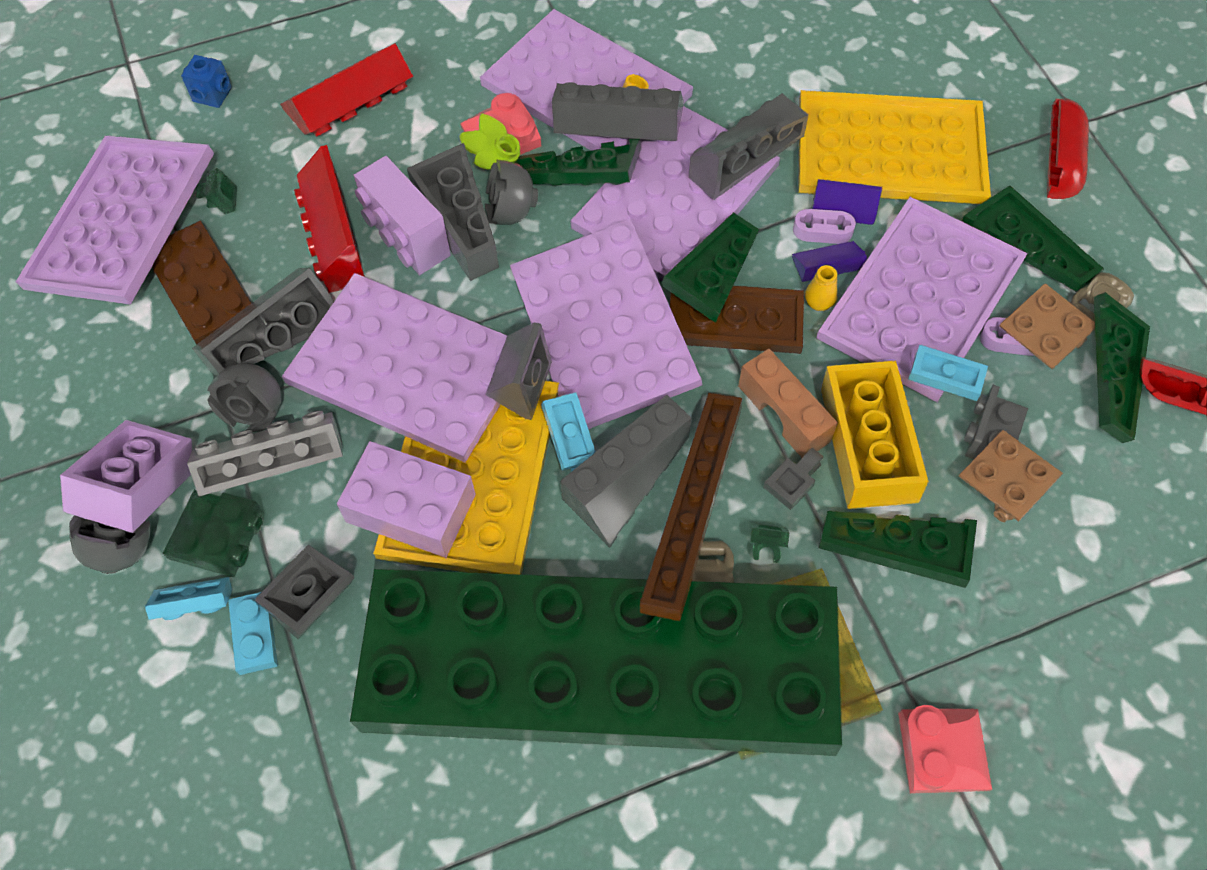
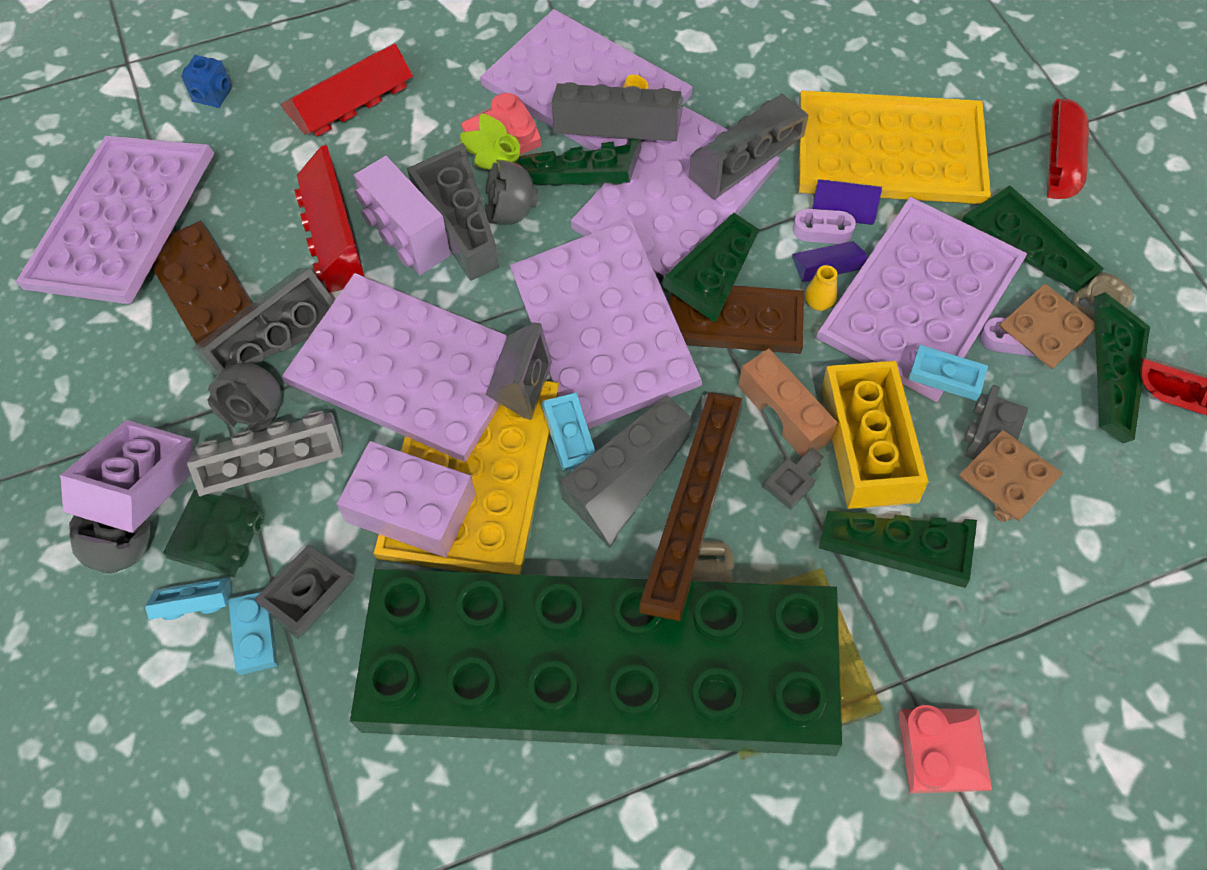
clear green tile [196,168,237,214] -> none
clear green tile [749,523,790,563] -> none

